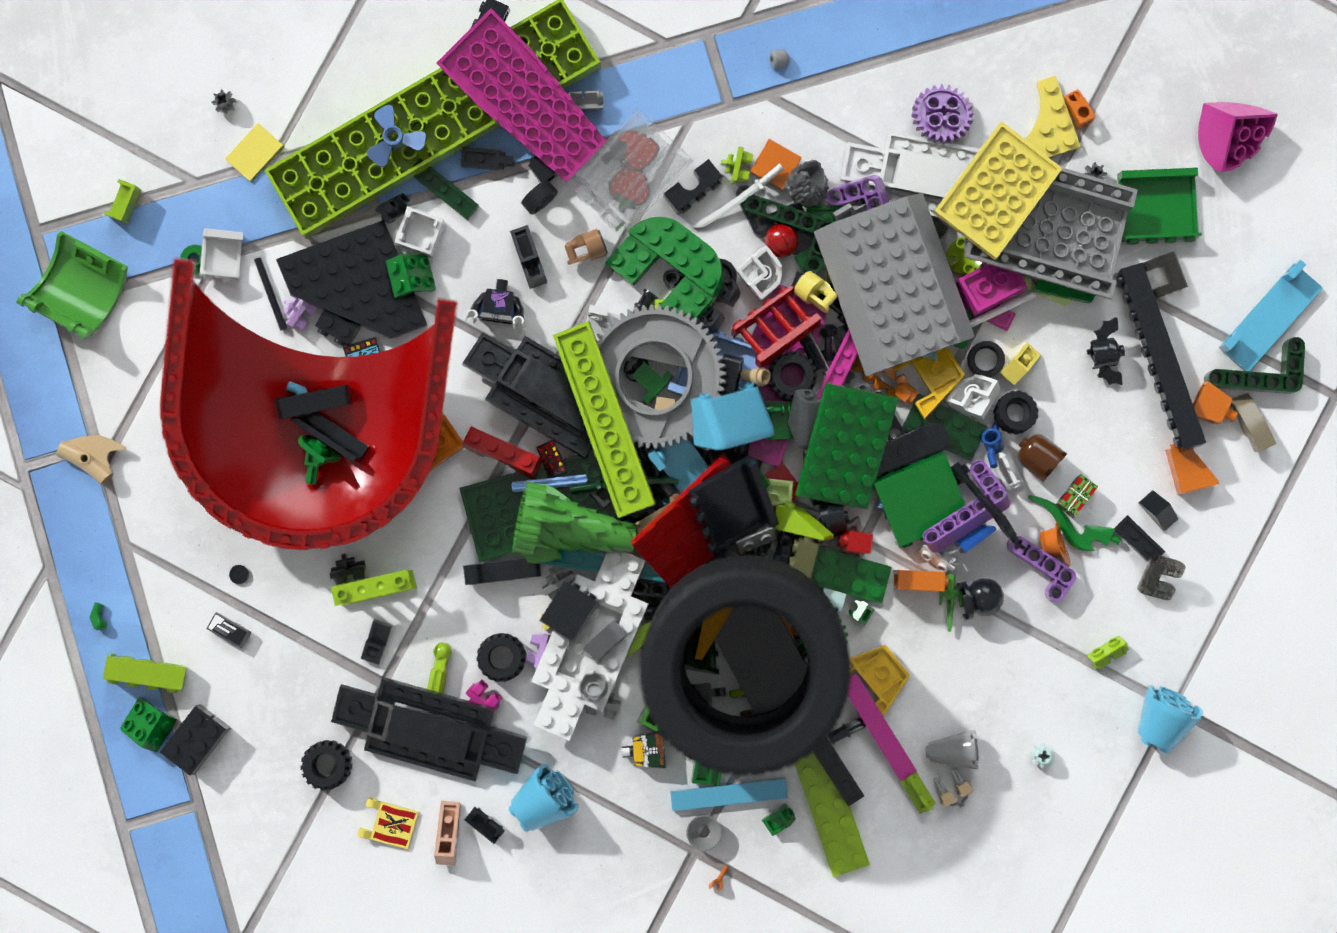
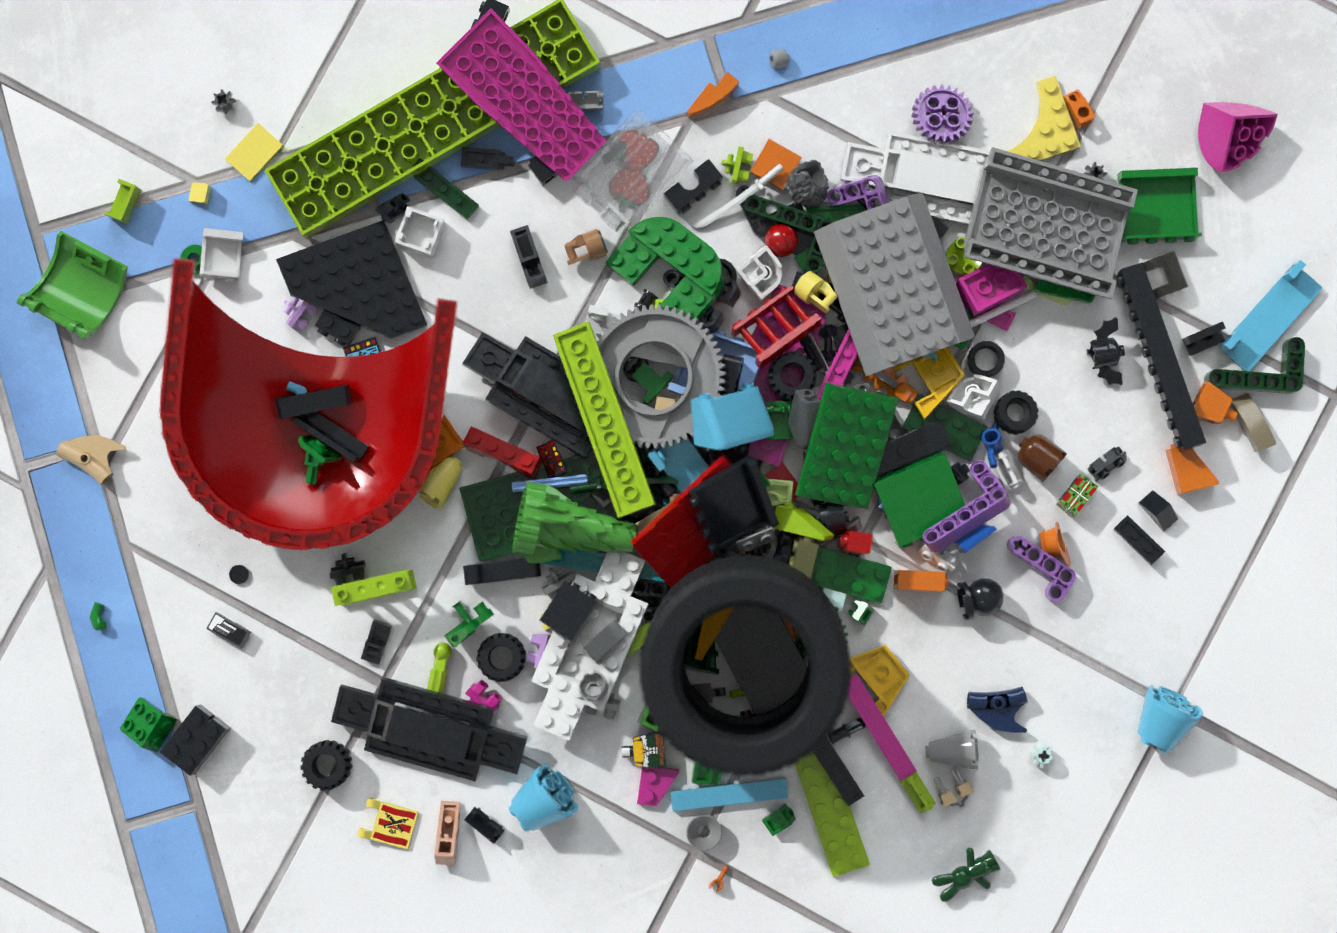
lime wedge [103,653,186,693] -> none
black bar [254,257,287,331] -> none
medium blue piece [367,105,426,167] -> none
green bracket [386,254,436,298] -> none
torso [465,279,525,329] -> none
black tyre [521,180,558,215] -> none
tan cone [741,367,770,386] -> none
light grey plate [833,199,868,221] -> none
light yellow plate [933,121,1062,260] -> none
bright green piece [939,574,963,632] -> none
black piece [955,466,1019,543] -> none
light yellow slope [1000,342,1041,385] -> none
green piece [1028,495,1121,551] -> none
lime hinge [1086,636,1129,669] -> none
clear smoke connector [1137,555,1186,600] -> none
none -> light yellow slope [188,182,211,205]
none -> light yellow cone [419,457,463,511]
none -> green piece [444,600,494,648]
none -> dark pink wing [637,766,679,807]
none -> orange slope [686,72,740,118]
none -> dark green animal [931,848,1000,902]
none -> dark blue pin [967,687,1028,733]
none -> black hinge [1087,446,1127,482]
none -> black bracket [1182,321,1226,356]

